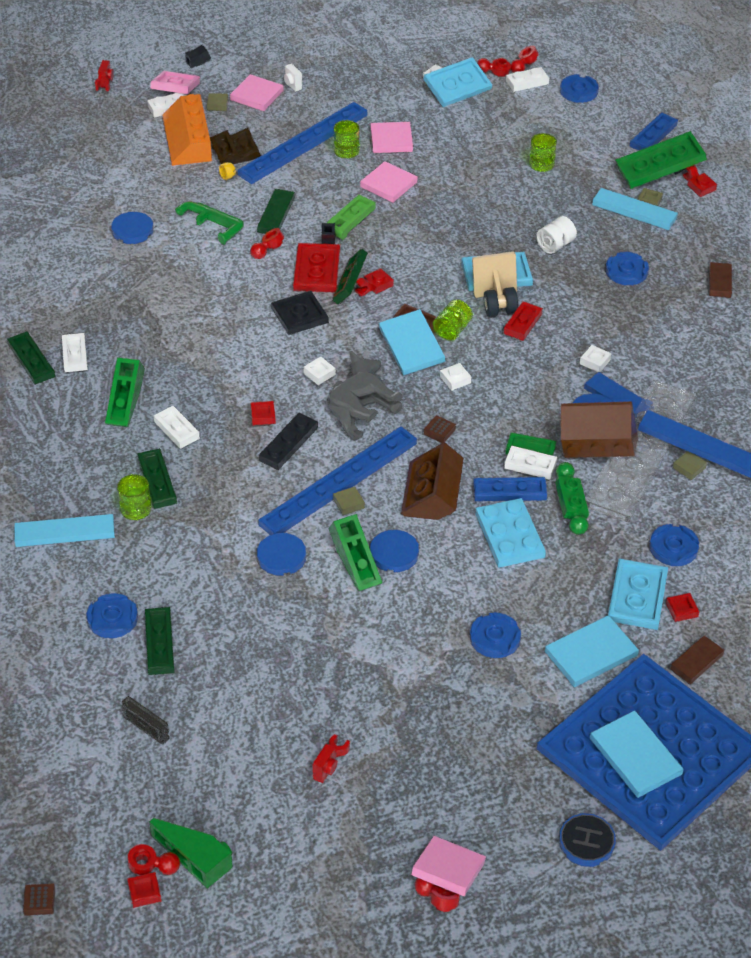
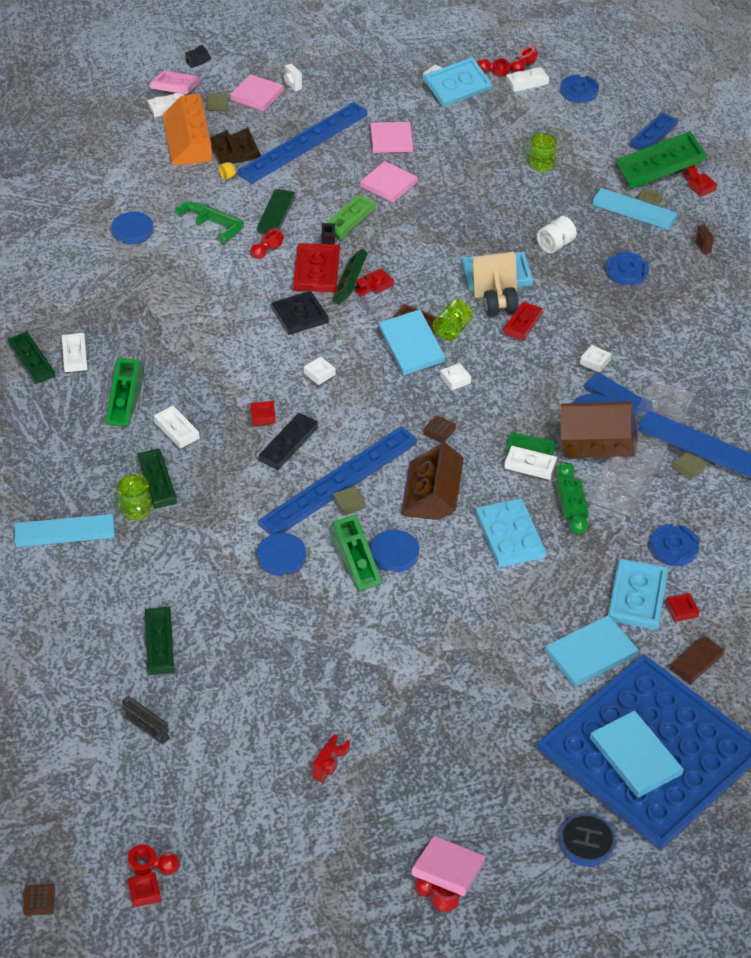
blue tile [86,593,138,639] -> none
red plate [95,60,114,91] -> none
green slope [149,818,233,889] -> none
dark grey animal [328,351,403,441] -> none
clear neon green wheel [334,120,360,159] -> none
blue tile [470,612,521,658] -> none
blue tile [473,477,547,501] -> none
copper tile [709,262,732,298] -> none
none -> copper tile [695,224,714,255]

